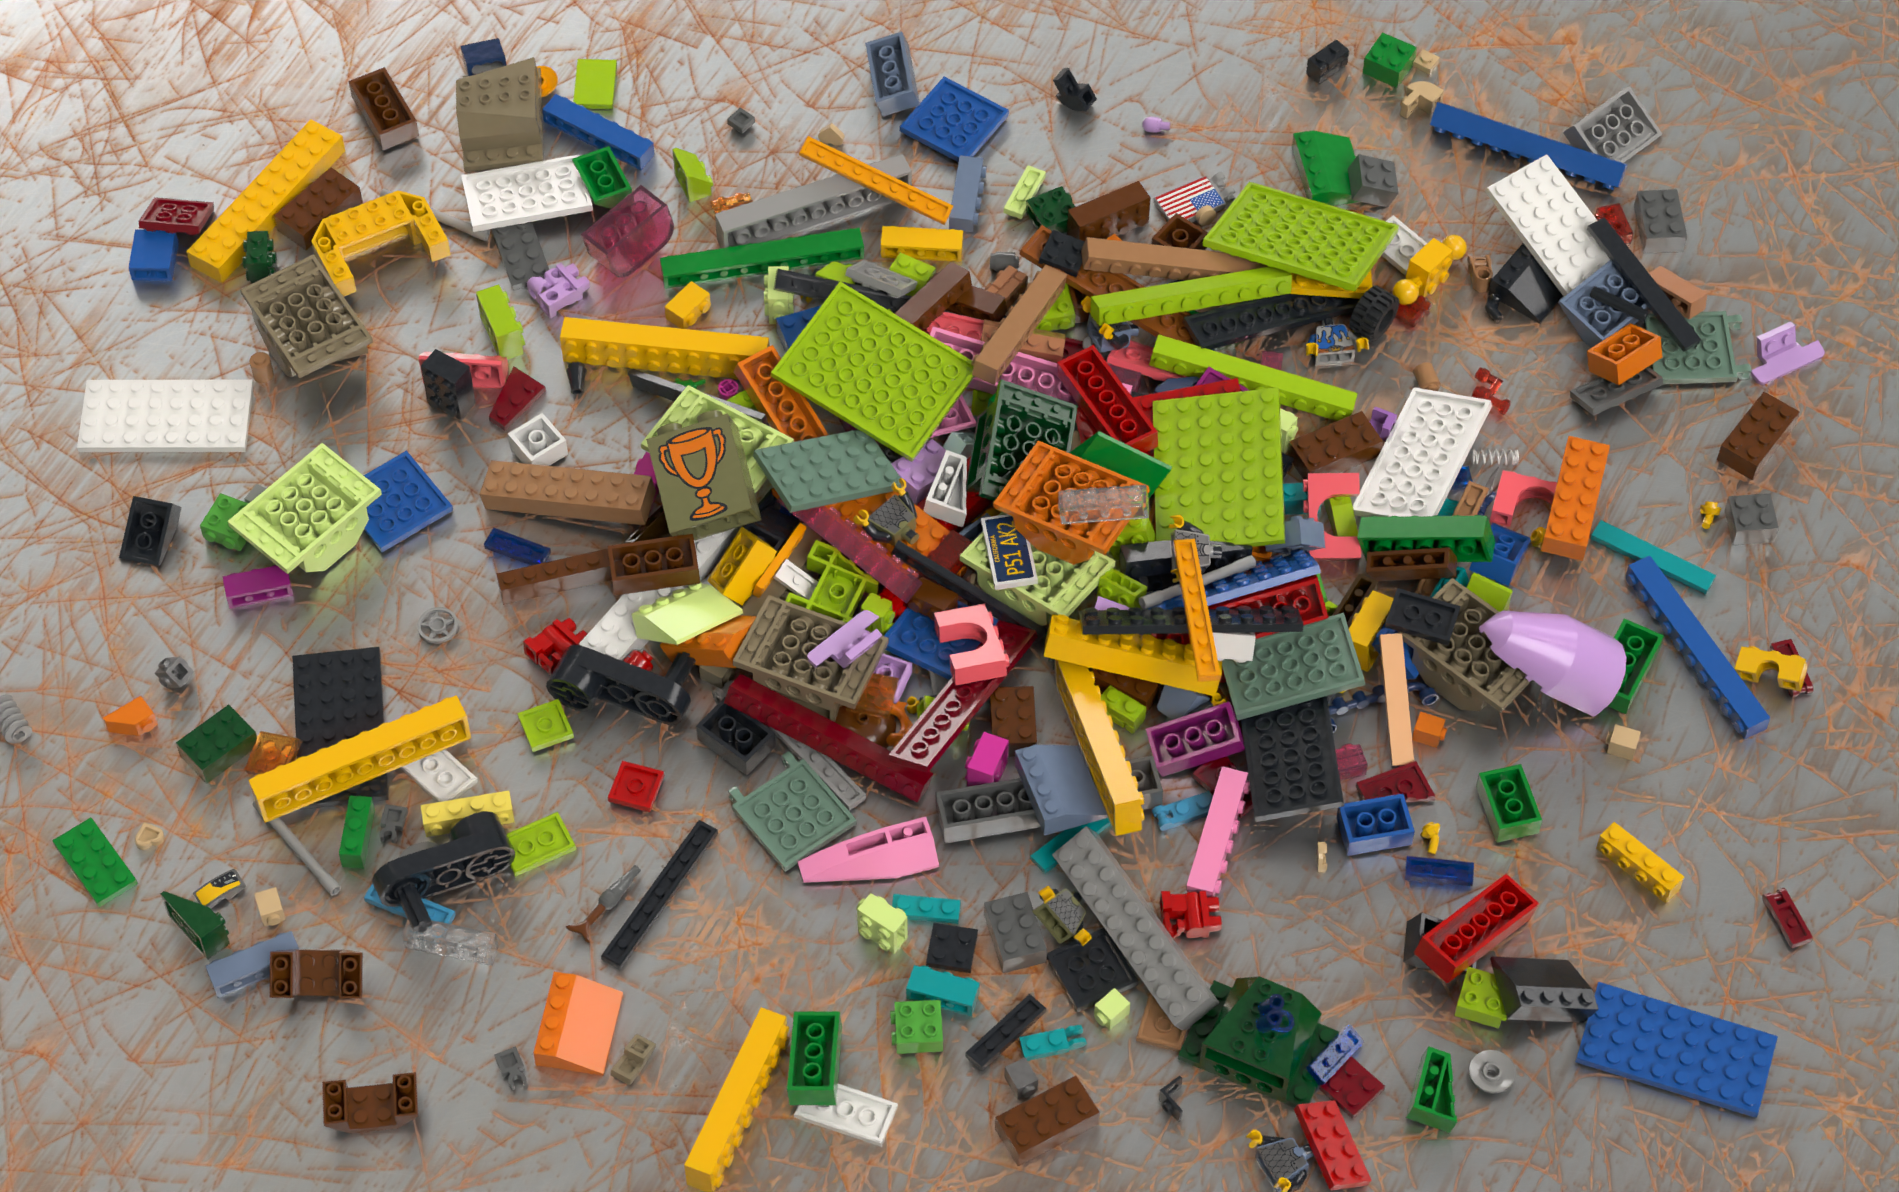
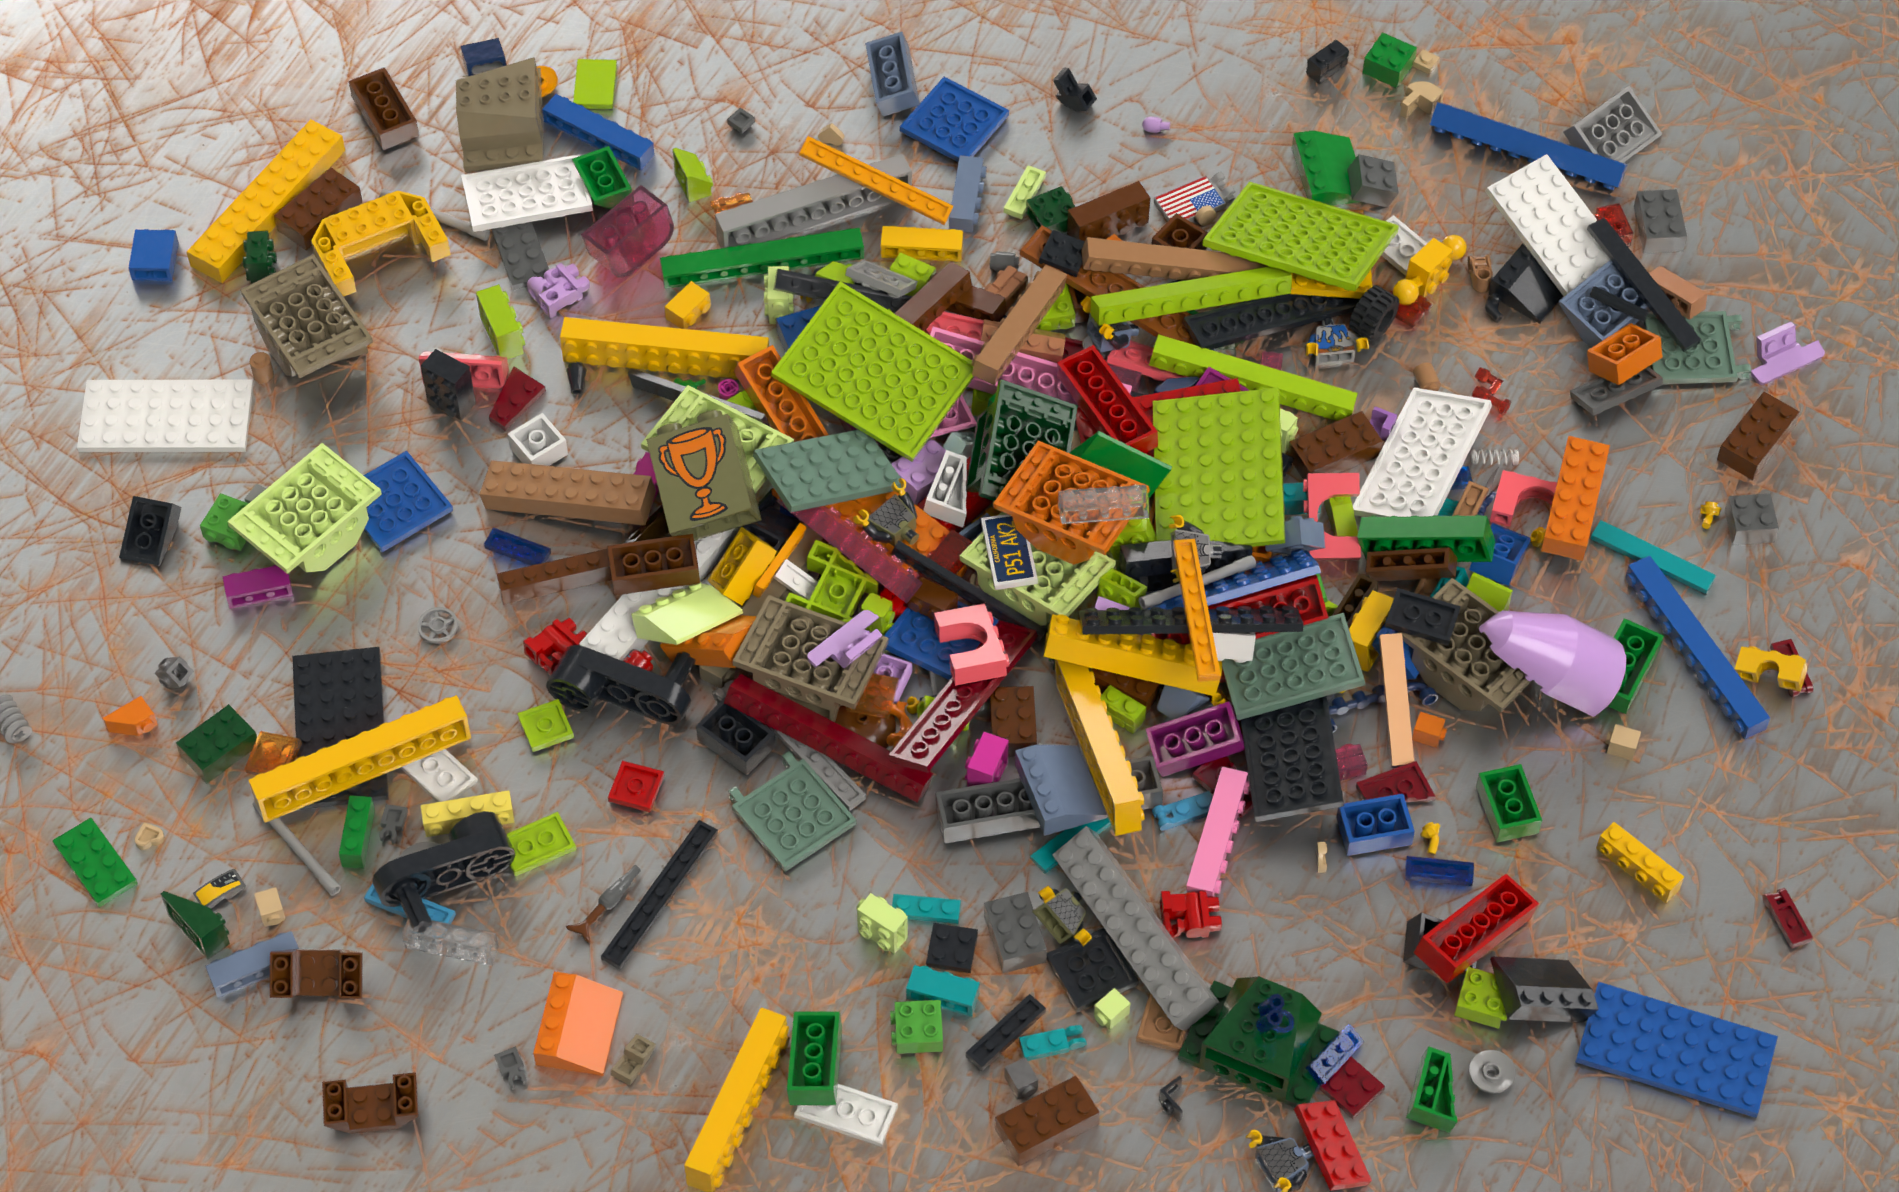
dark red plate [138,197,214,235] -> none
bright pink wedge [797,817,939,883] -> none

